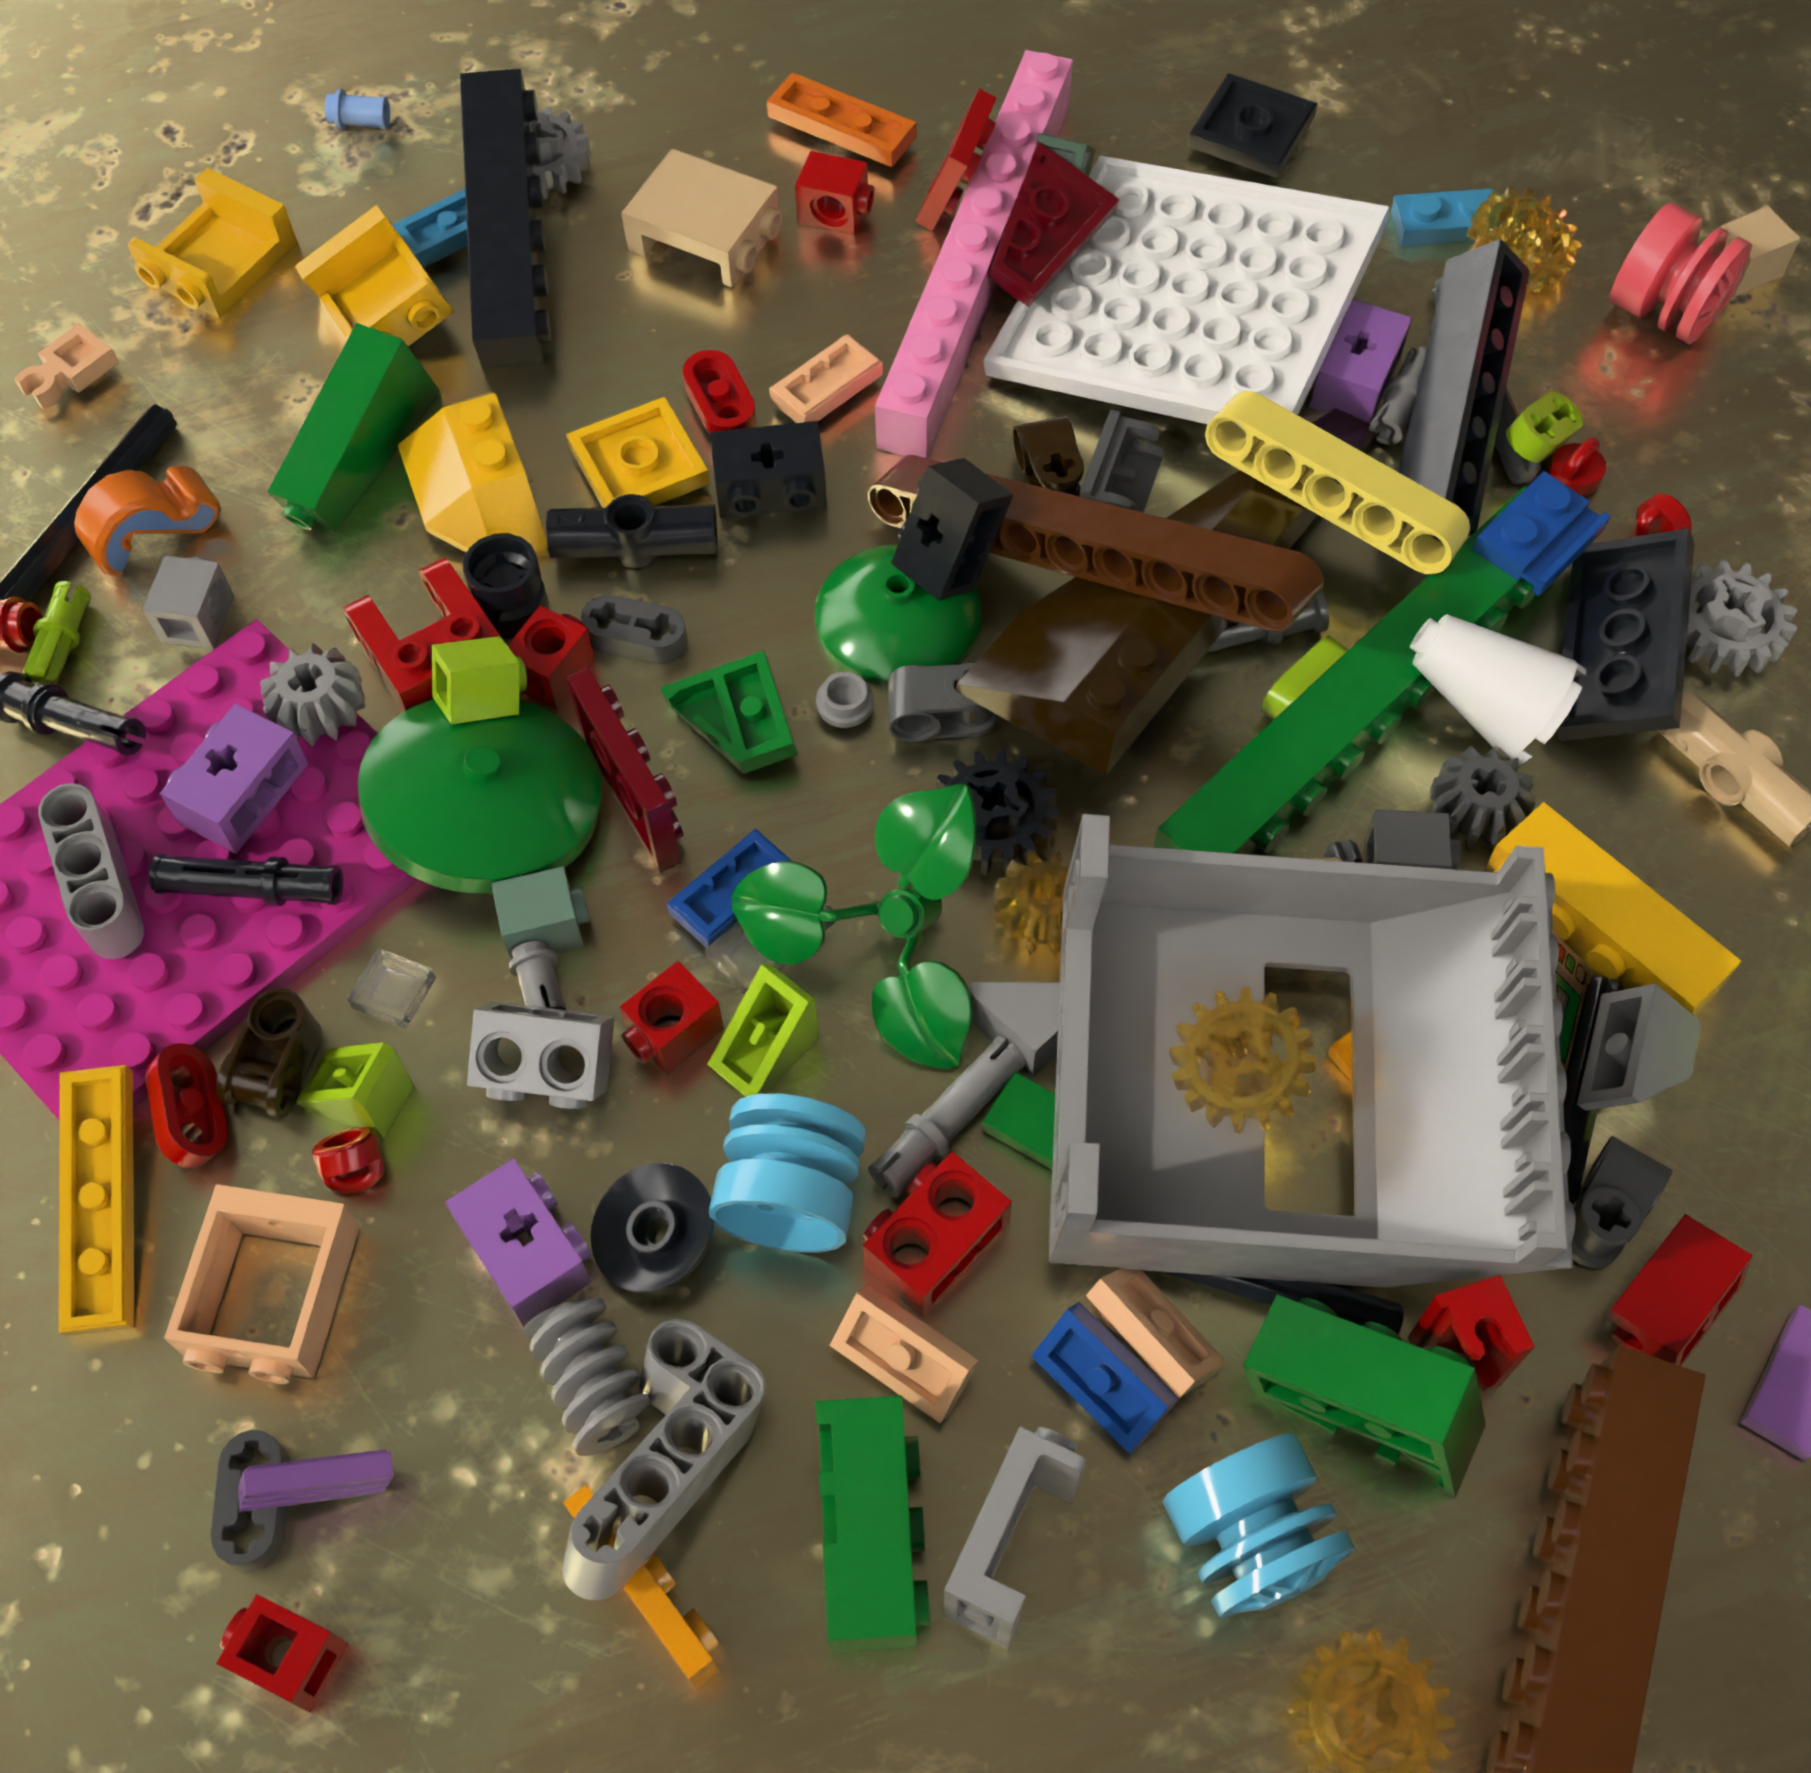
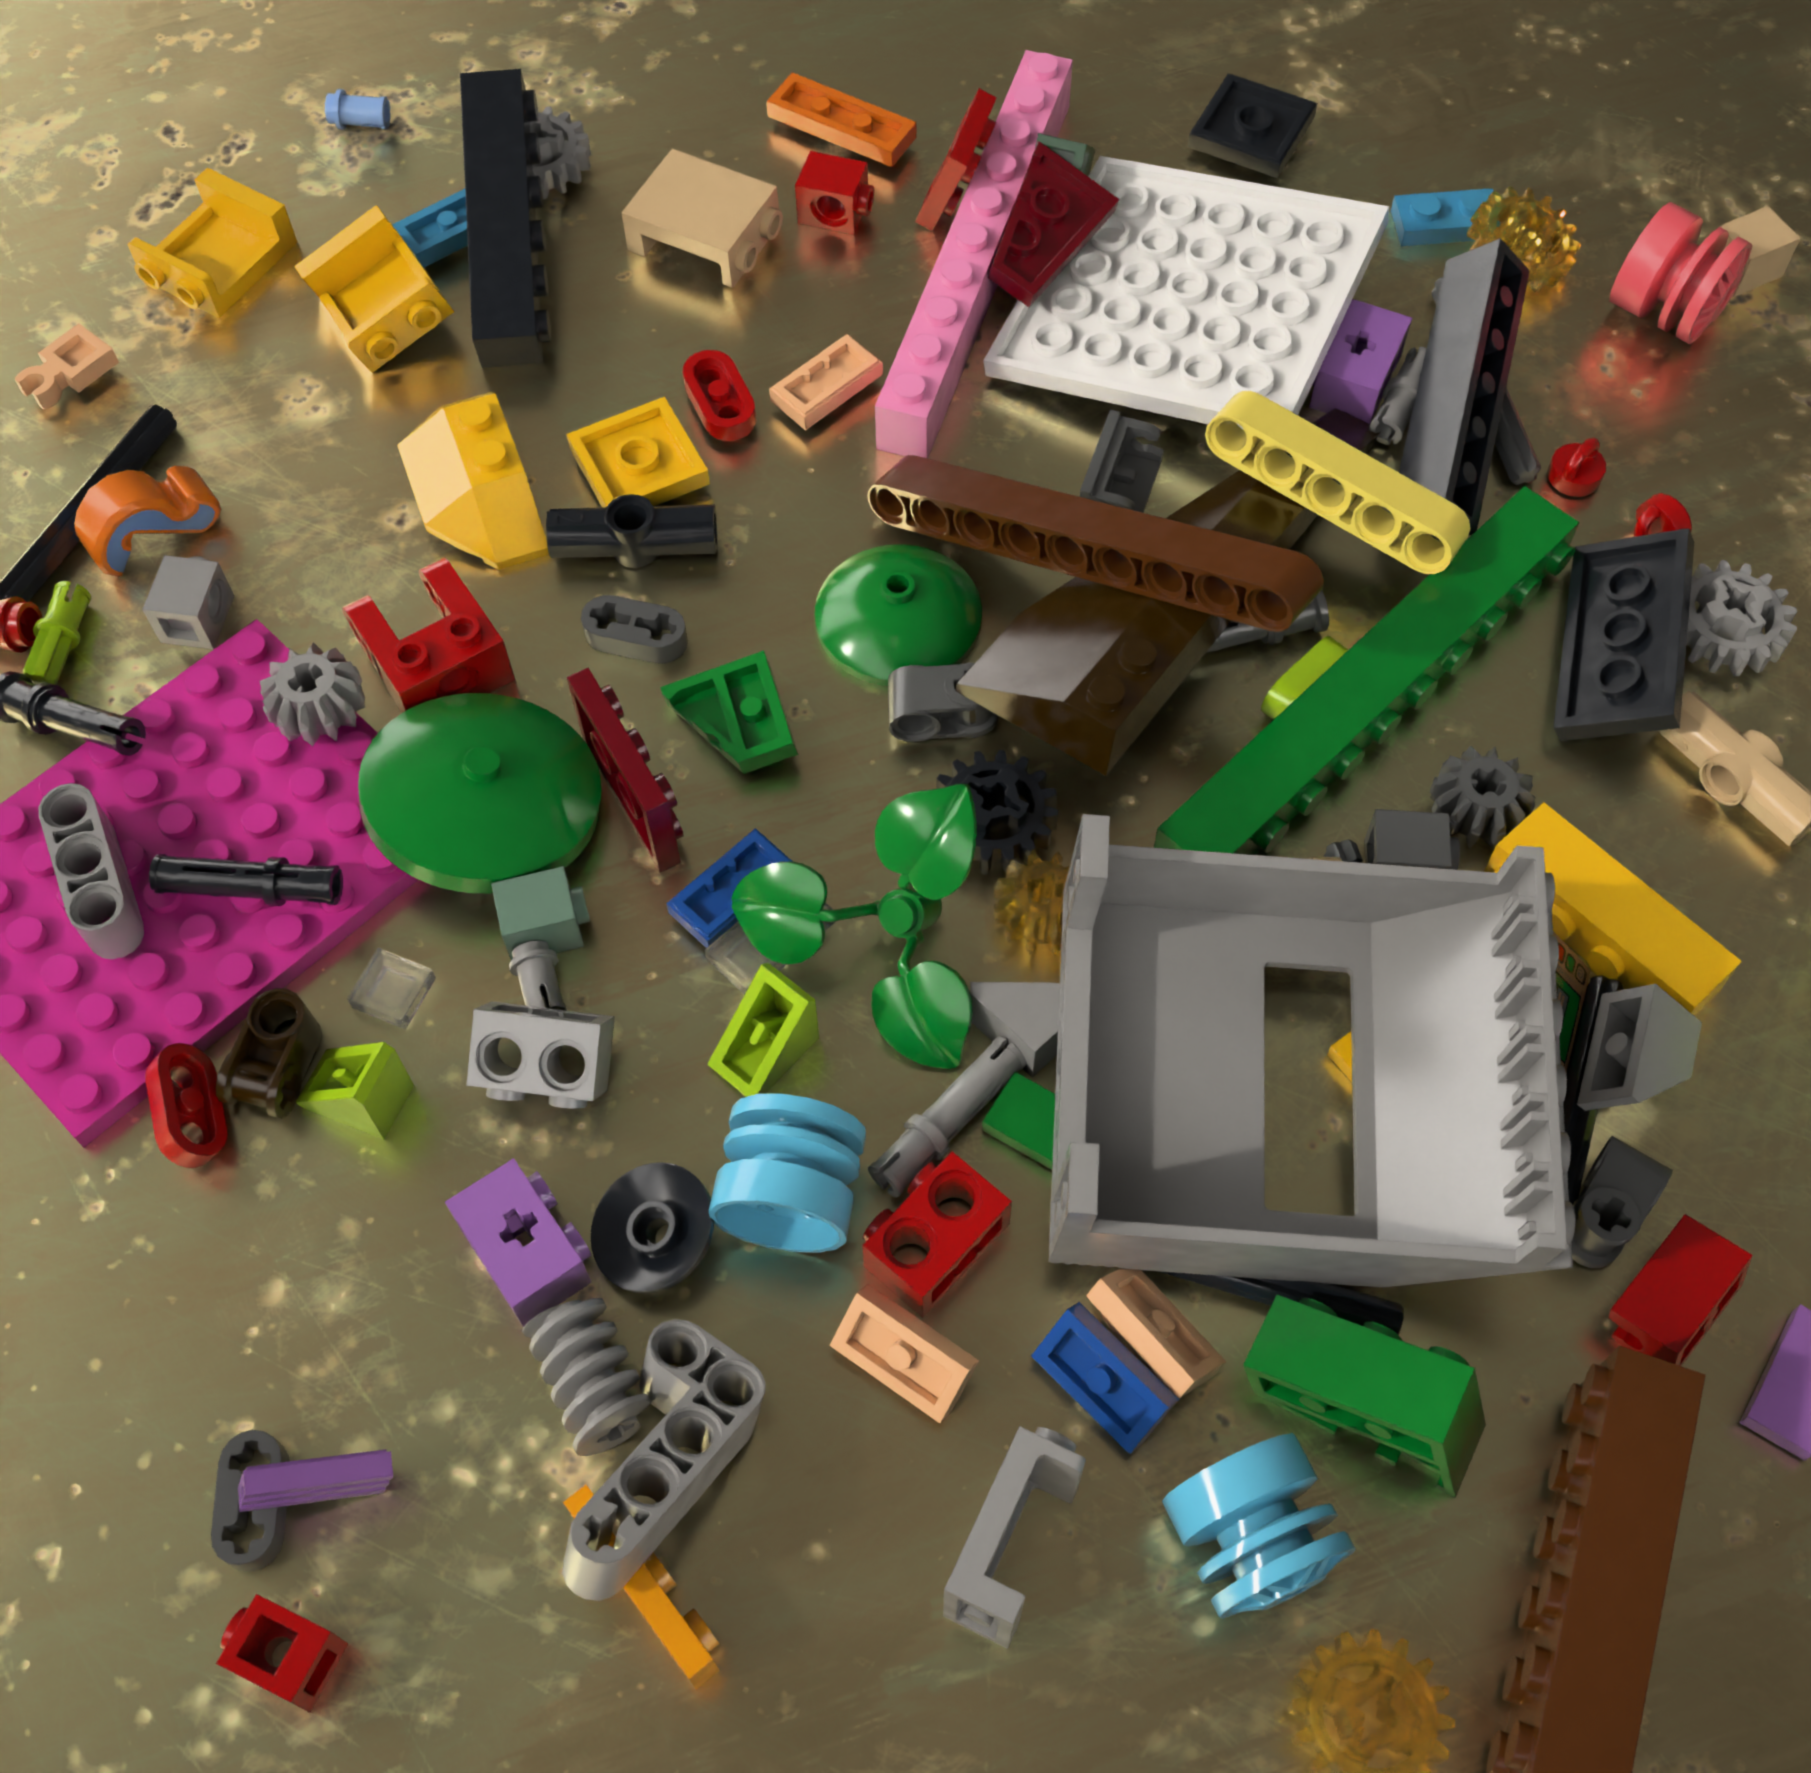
yellow tile [59,1065,135,1336] -> none
medium lavender brick [160,703,309,854] -> none
light nougat window [164,1184,360,1384] -> none
green slope [267,322,440,532] -> none
red tile [312,1127,385,1194] -> none
lime brick [432,636,527,724] -> none
black wheel [463,533,549,639] -> none
red brick [507,605,595,710] -> none
red brick [619,961,724,1075] -> none
black brick [710,421,827,518] -> none
green wedge [815,1395,930,1653] -> none
light grey plate [816,672,874,728] -> none
black brick [891,458,1014,601] -> none
dark brown piece [1013,415,1084,496] -> none
clear yellow gear [1169,987,1317,1133] -> none
red hinge [1407,1275,1535,1392] -> none
white cone [1410,614,1586,765] -> none
blue plate [1472,471,1611,596] -> none
lime beam [1505,391,1584,463] -> none

